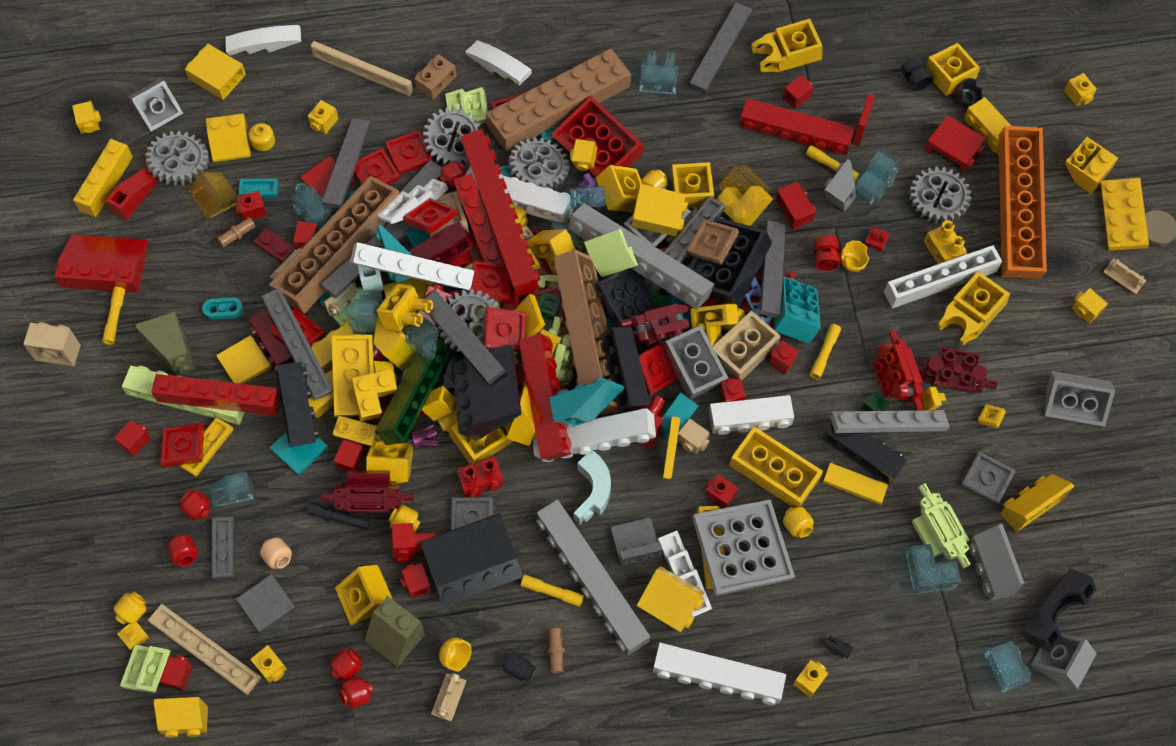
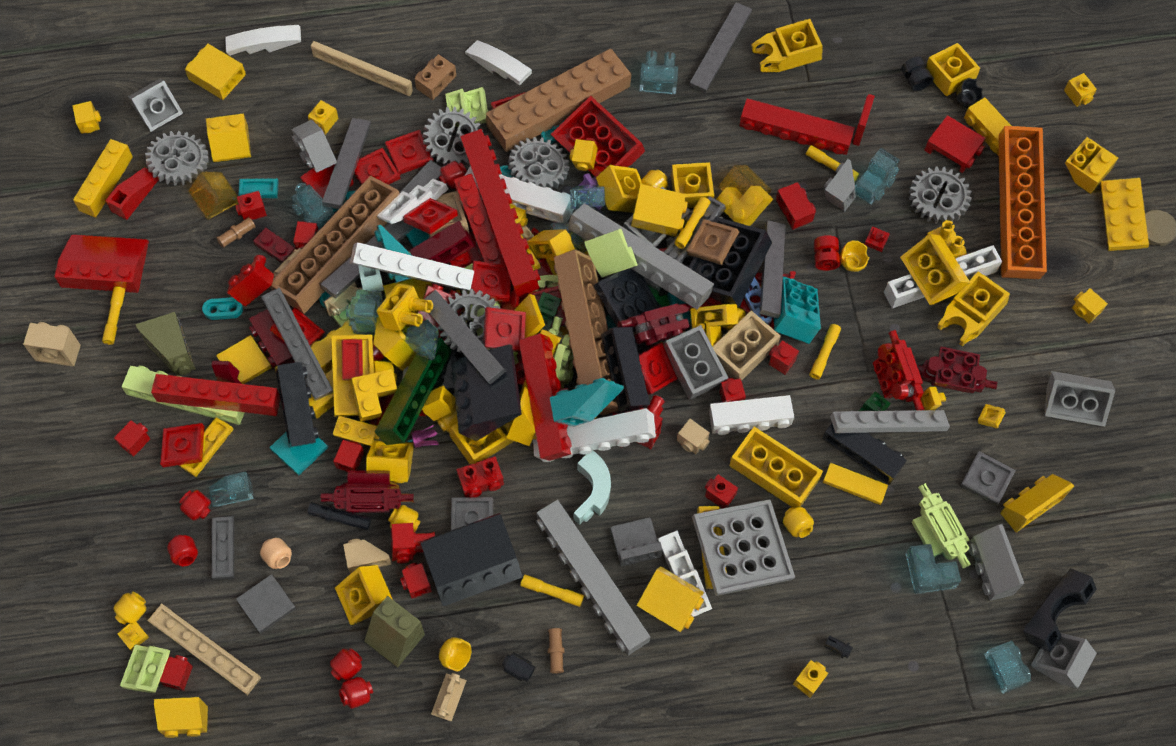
yellow head [249,123,275,151] -> none
yellow brick [251,645,287,683] -> none
white brick [653,643,786,705] -> none
teal hinge [661,393,698,438] -> none
yellow tile [663,417,680,479] -> none
red brick [783,76,814,109] -> none
tan hinge [1103,258,1147,294] -> none
none -> dark red slope [211,361,242,384]
none -> red brick [227,255,274,307]
none -> light grey brick [291,120,337,172]
none -> red tile [342,339,363,381]
none -> tan slope [343,539,392,574]
none -> yellow piece [674,197,711,249]
none -> yellow slope [900,234,970,305]

